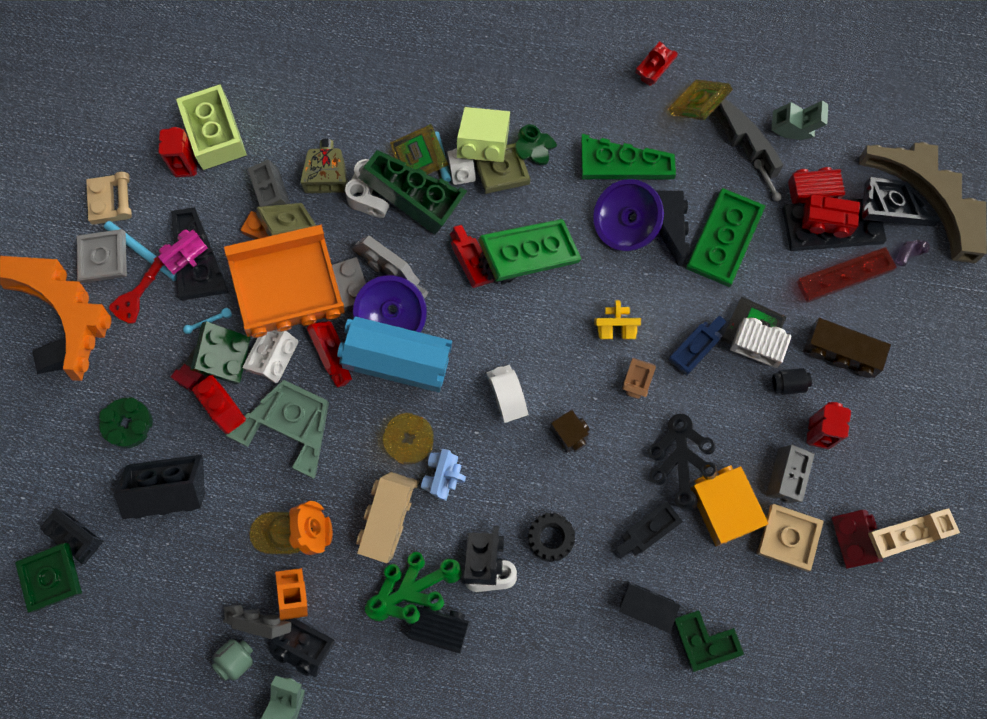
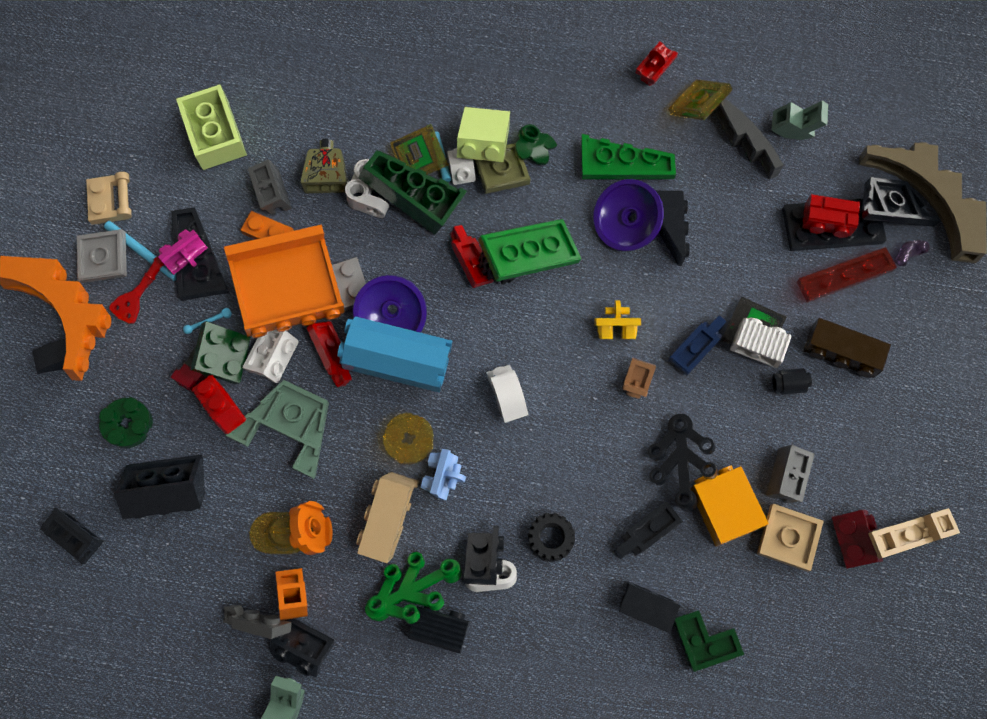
dark green plate [15,543,82,613] -> none
red brick [159,127,197,177] -> none
sand green head [211,639,253,681] -> none
olive plate [256,203,316,236] -> none
light grey wing [352,235,428,299] -> none
dark brown brick [550,410,590,453] -> none
green tile [686,188,766,287] -> none
light grey hinge [754,159,781,202] -> none
red brick [788,167,845,204] -> none
red brick [806,402,851,450] -> none

